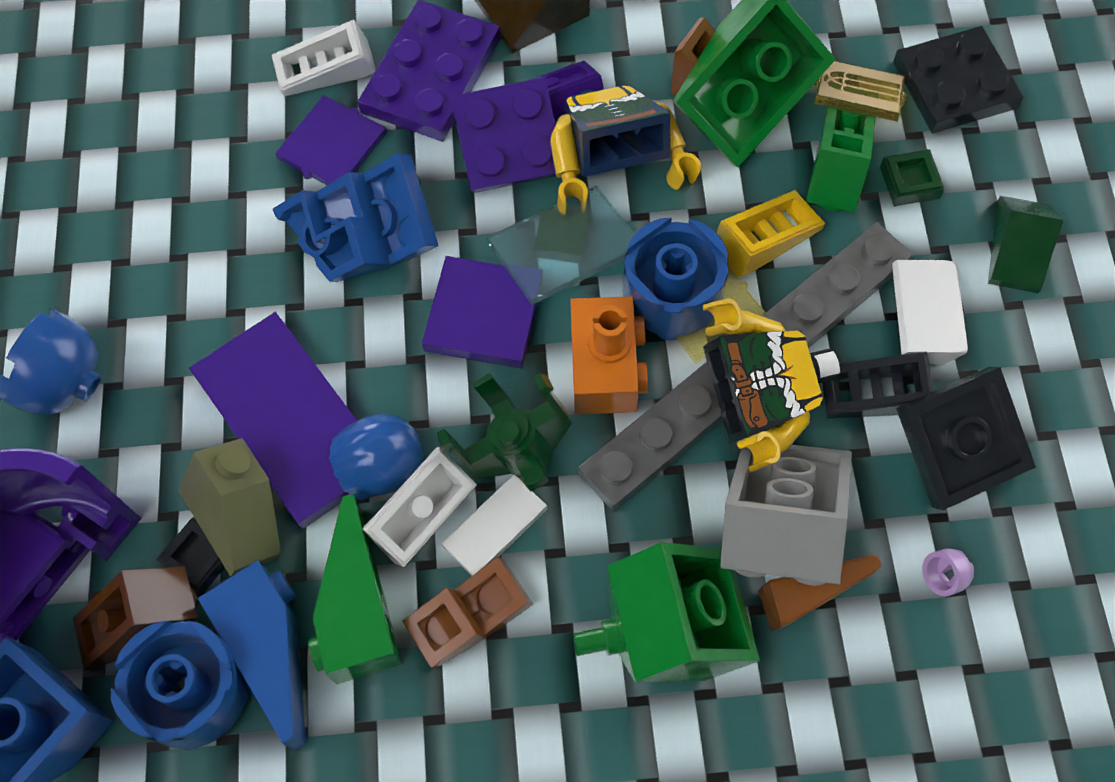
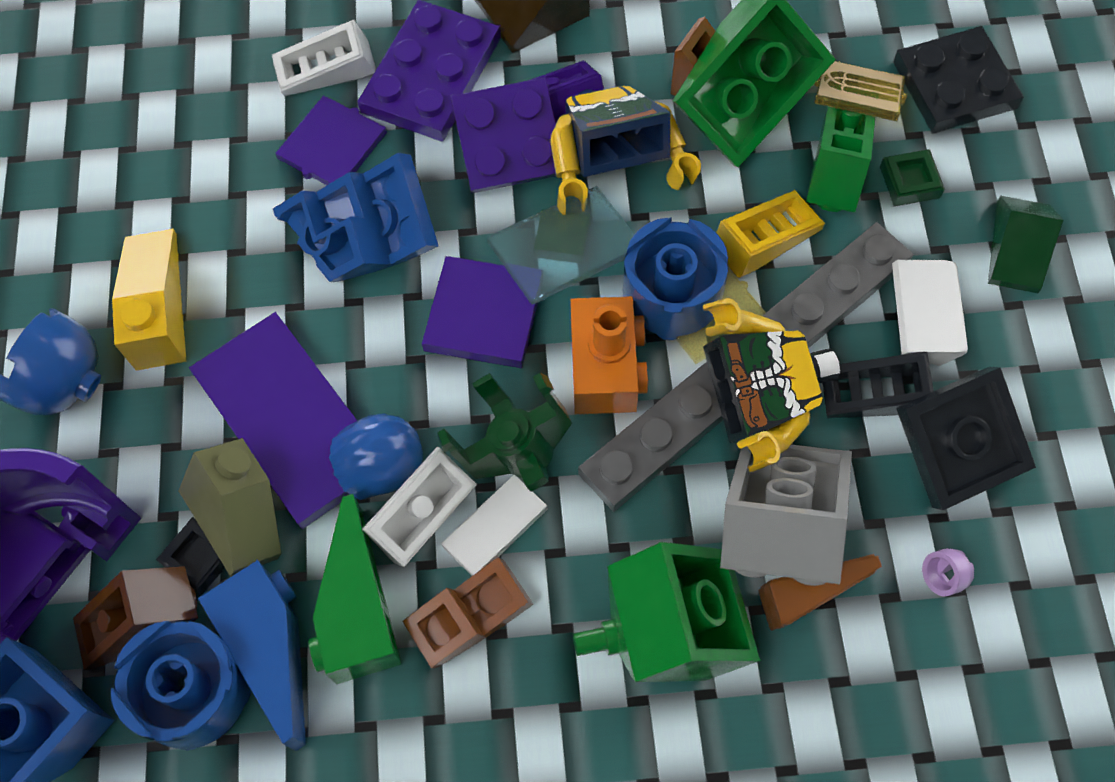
none -> yellow slope [112,229,186,371]

